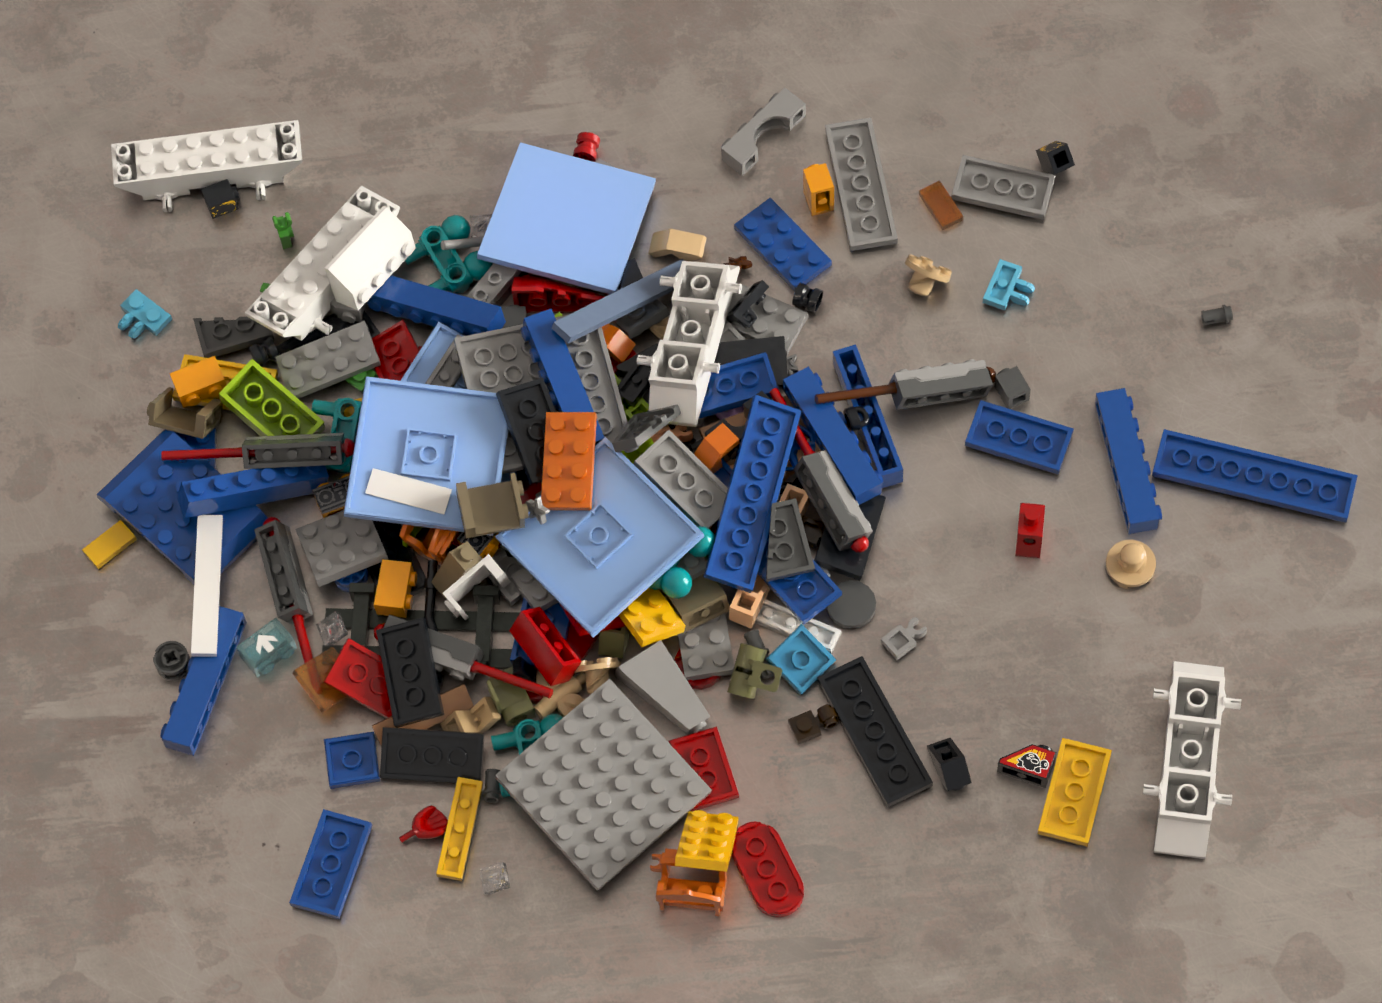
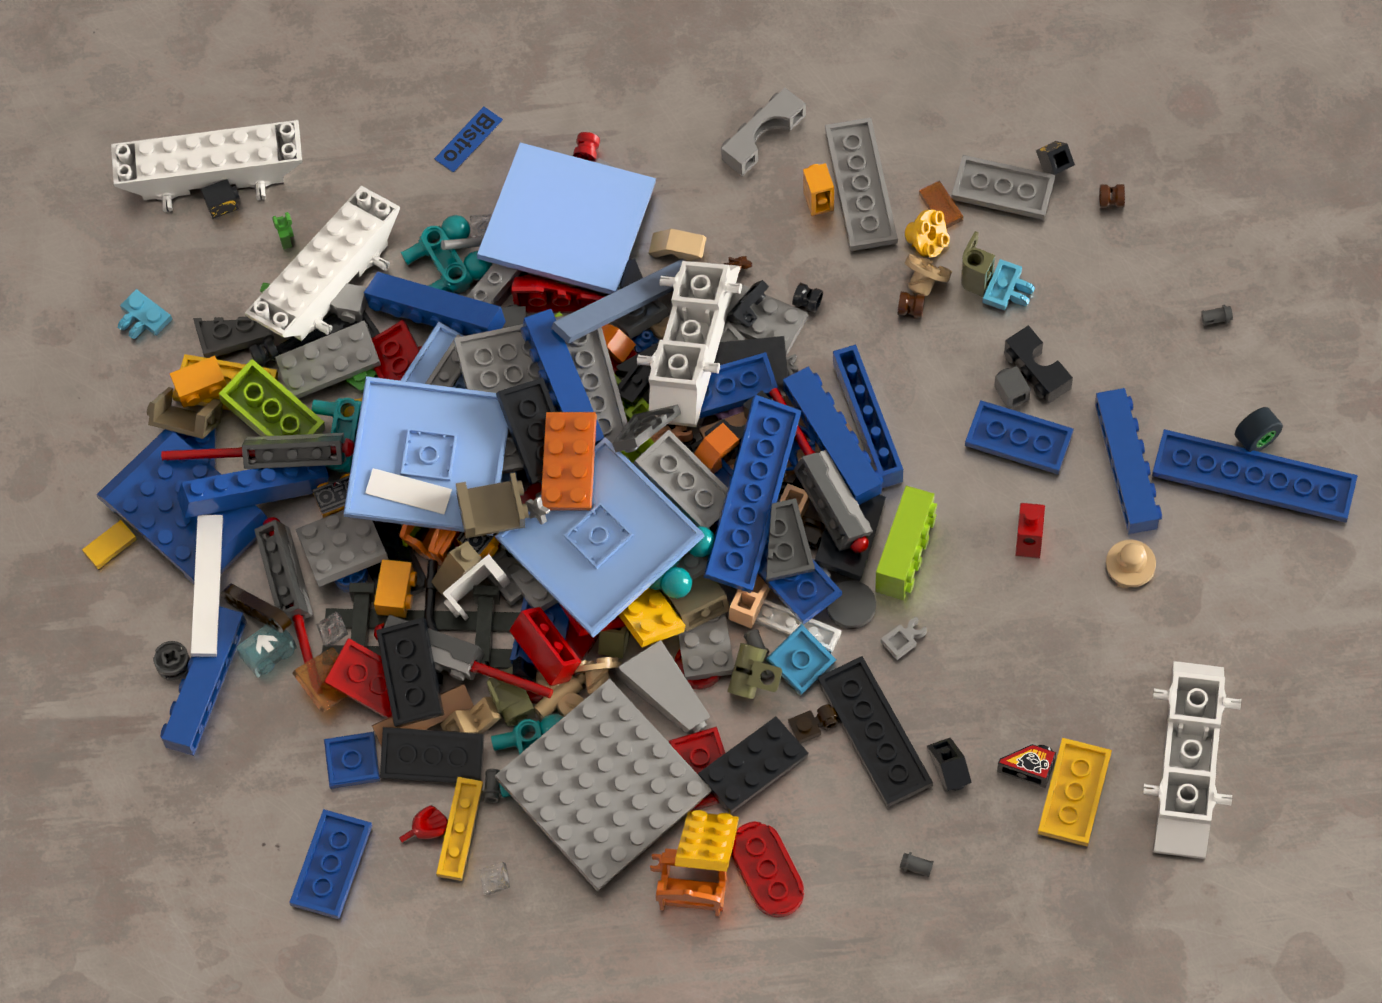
white slope [325,206,416,310] -> none
blue plate [734,197,832,292] -> none
piece [815,359,997,410] -> none
black tile [843,406,869,431] -> none
none -> dark brown beam [221,583,292,633]
none -> blue sticker [434,106,503,173]
none -> blue plant [631,330,659,353]
none -> black plate [698,716,809,814]
none -> lime brick [875,485,937,601]
none -> reddish brown wheel [897,291,925,318]
none -> dark grey pin [899,852,934,877]
none -> yellow plate [905,210,950,258]
none -> olive piece [961,231,995,297]
none -> black arch [1004,325,1073,404]
none -> reddish brown wheel [1099,184,1125,208]
none -> black wheel [1234,407,1283,452]

